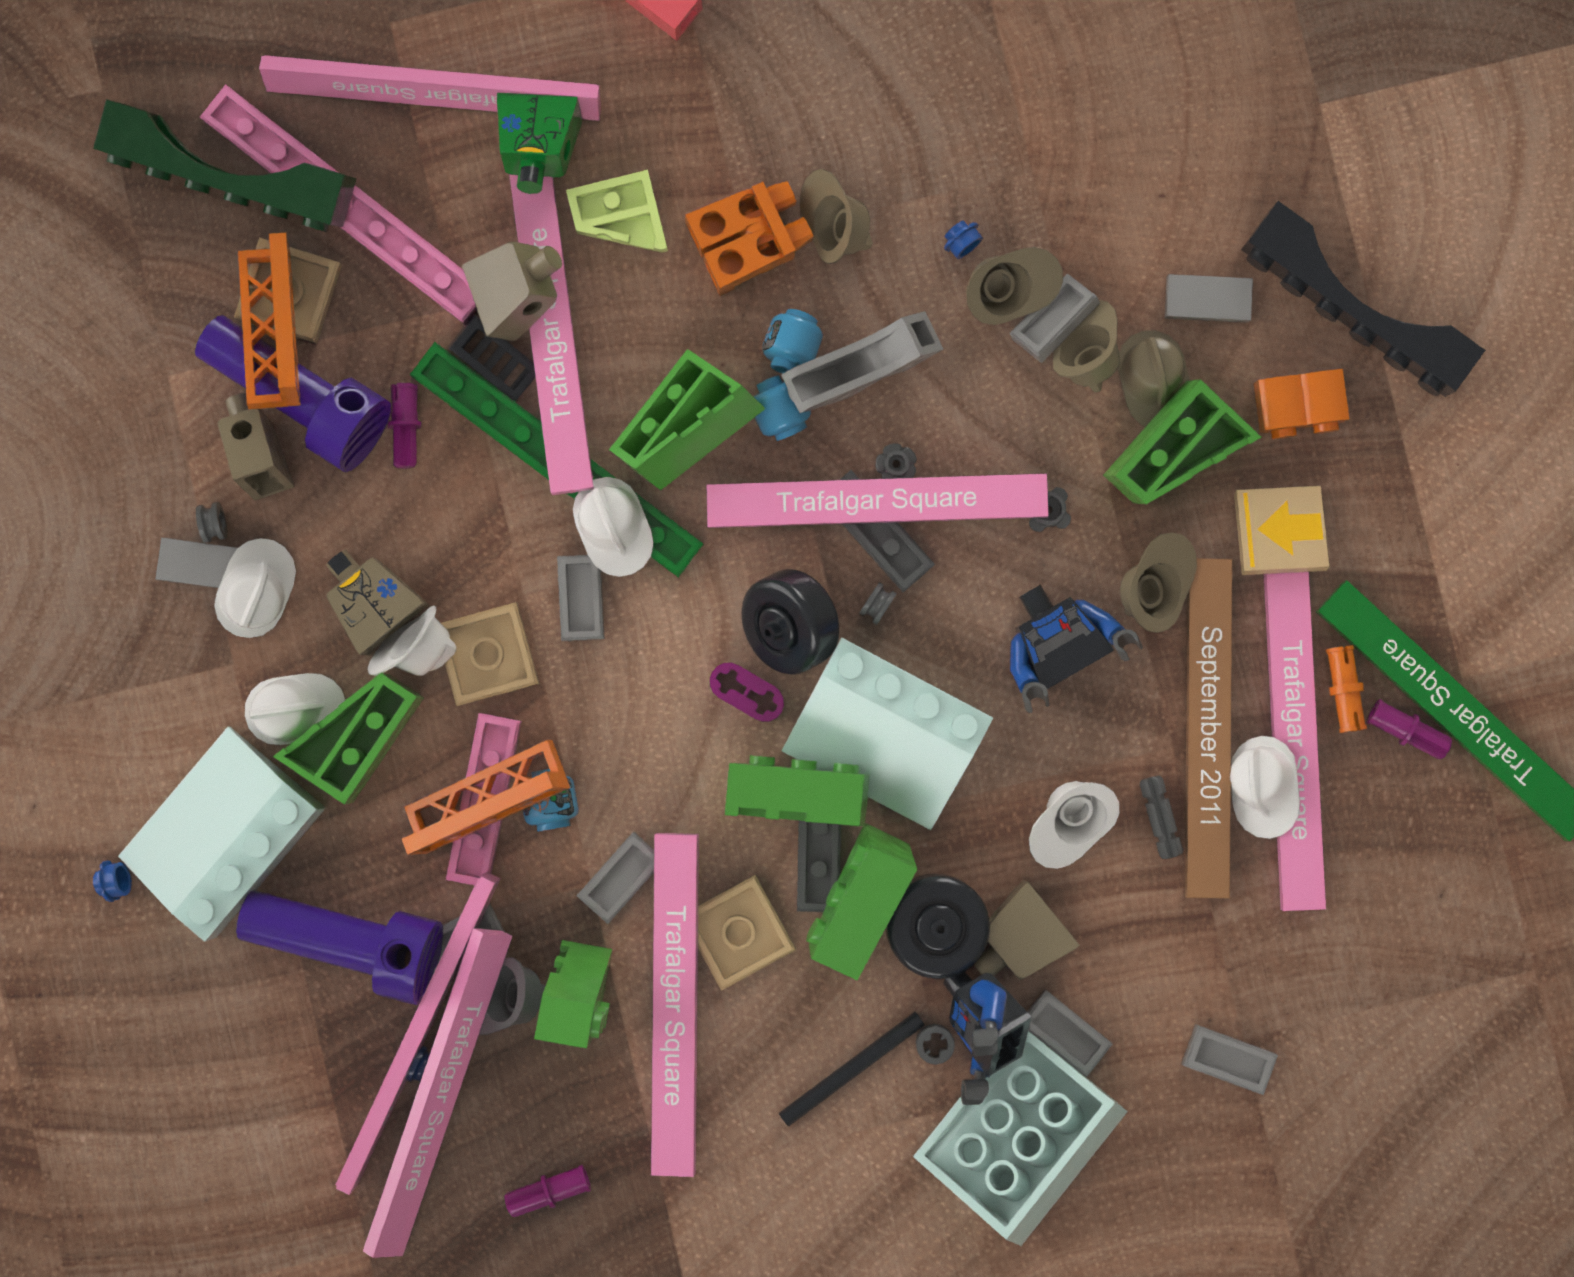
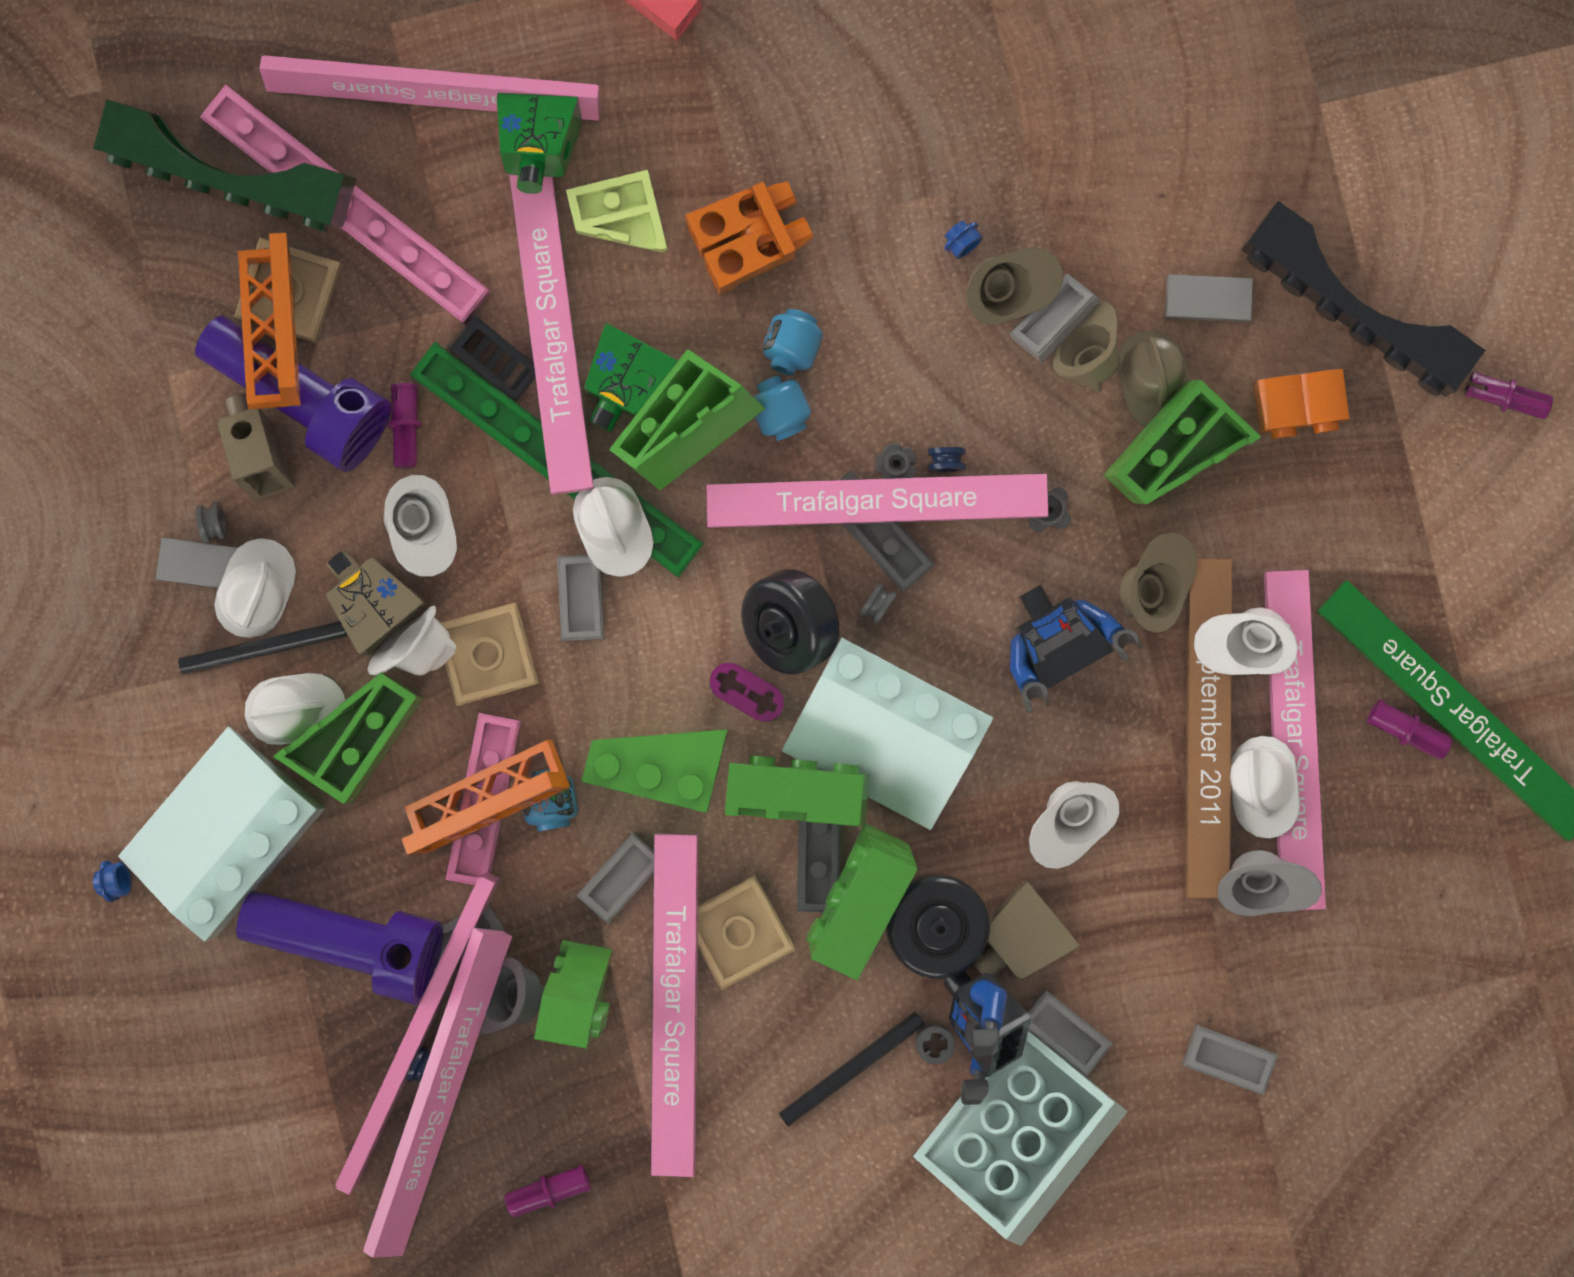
dark tan torso [462,242,562,341] -> none
light grey arch [781,311,943,413] -> none
dark tan piece [799,169,873,264] -> none
dark grey axle [1140,776,1183,859] -> none
tan tile [1234,486,1329,575] -> none
orange pin [1326,645,1367,733] -> none
none -> black bar [178,621,348,674]
none -> white piece [384,475,457,577]
none -> bright green wedge [581,729,729,813]
none -> green torso [584,323,678,433]
none -> dark blue bush [928,447,966,472]
none -> white piece [1194,607,1298,675]
none -> light grey piece [1217,850,1322,916]
none -> magenta axle [1464,370,1553,419]

